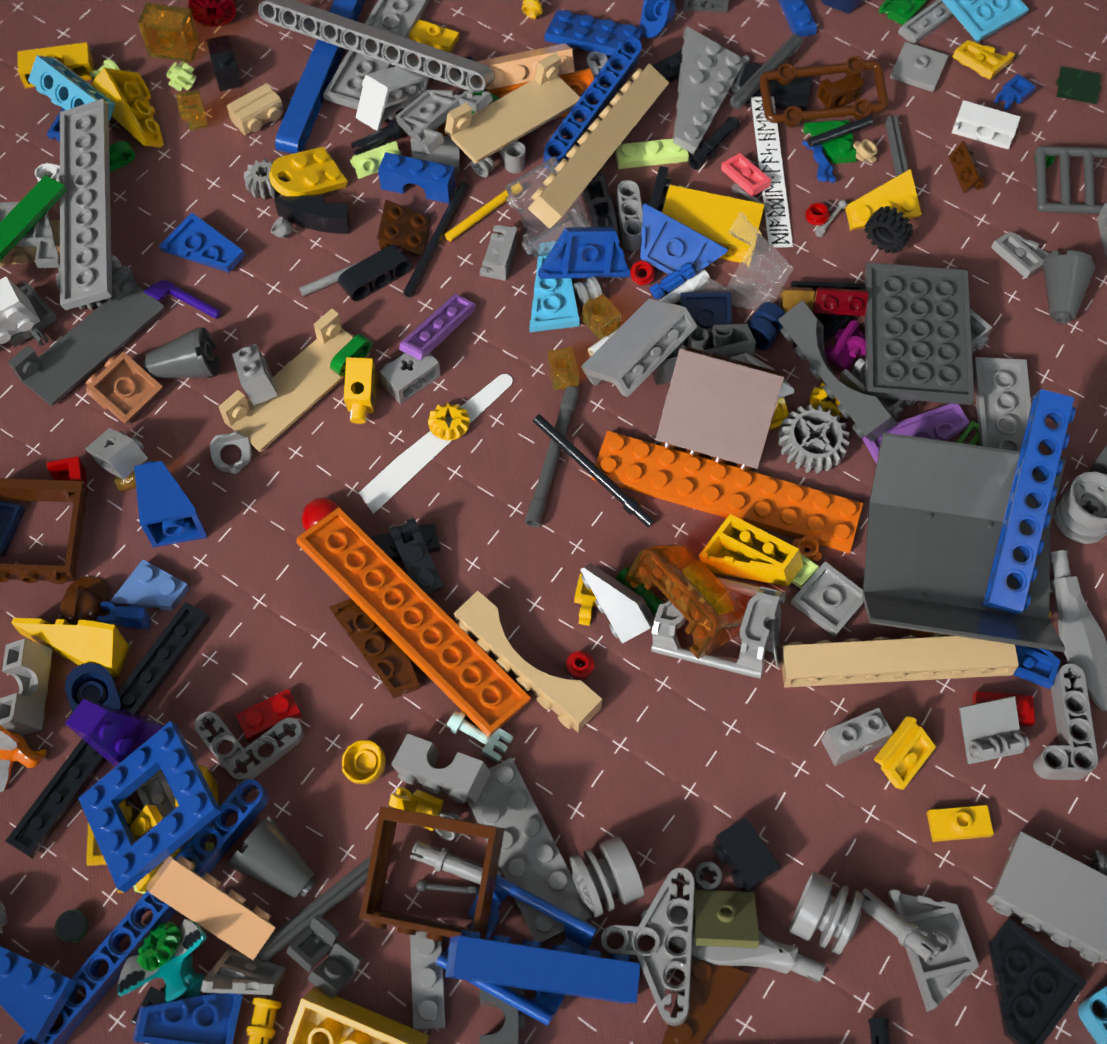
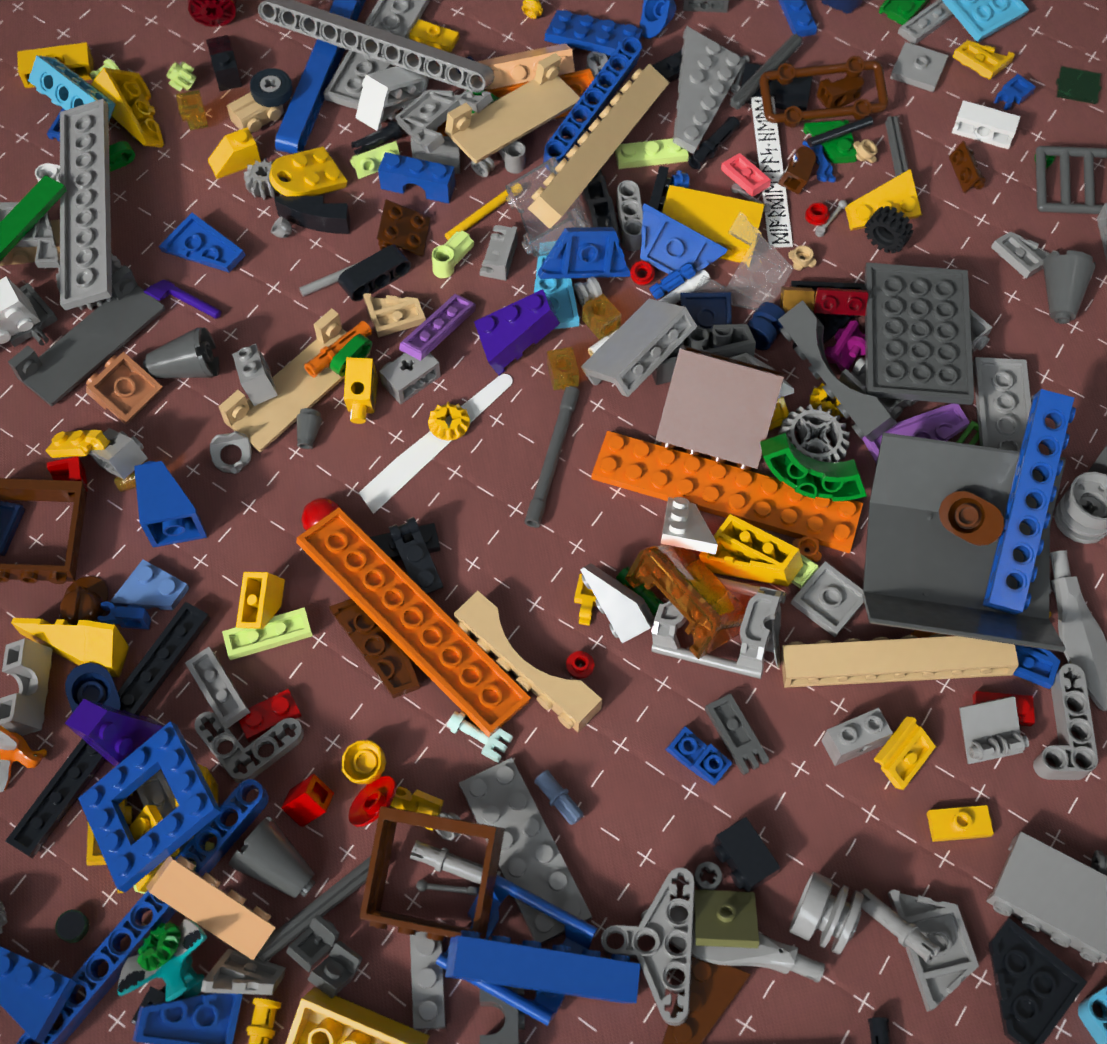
clear yellow brick [138,2,200,63] -> none
light grey arch [391,733,491,805] -> none
black piece [403,182,469,298] -> none
black bar [533,414,655,528] -> none
light grey wheel [570,836,644,918] -> none
none -> yellow hinge [45,430,110,458]
none -> light grey plate [185,647,251,729]
none -> yellow slope [208,127,261,179]
none -> yellowish green plate [222,607,313,660]
none -> yellow slope [236,572,285,629]
none -> black bush [250,68,293,107]
none -> red panel [281,774,334,827]
none -> dark grey cone [296,408,323,449]
none -> orange pin [304,321,372,378]
none -> red dish [348,776,397,827]
none -> tan wing [363,293,426,338]
none -> yellowish green piece [432,230,474,278]
none -> dark purple wedge [474,289,560,375]
none -> sand blue axle [534,770,583,825]
none -> white wing [661,497,718,554]
none -> blue slope [665,726,732,786]
none -> blue plate [671,170,689,189]
none -> dark grey hinge [705,693,769,775]
none -> green brick [760,433,867,501]
none -> reddish brown leg [778,146,816,195]
none -> tan plate [788,245,816,270]
none -> reddish brown piece [939,491,1004,546]

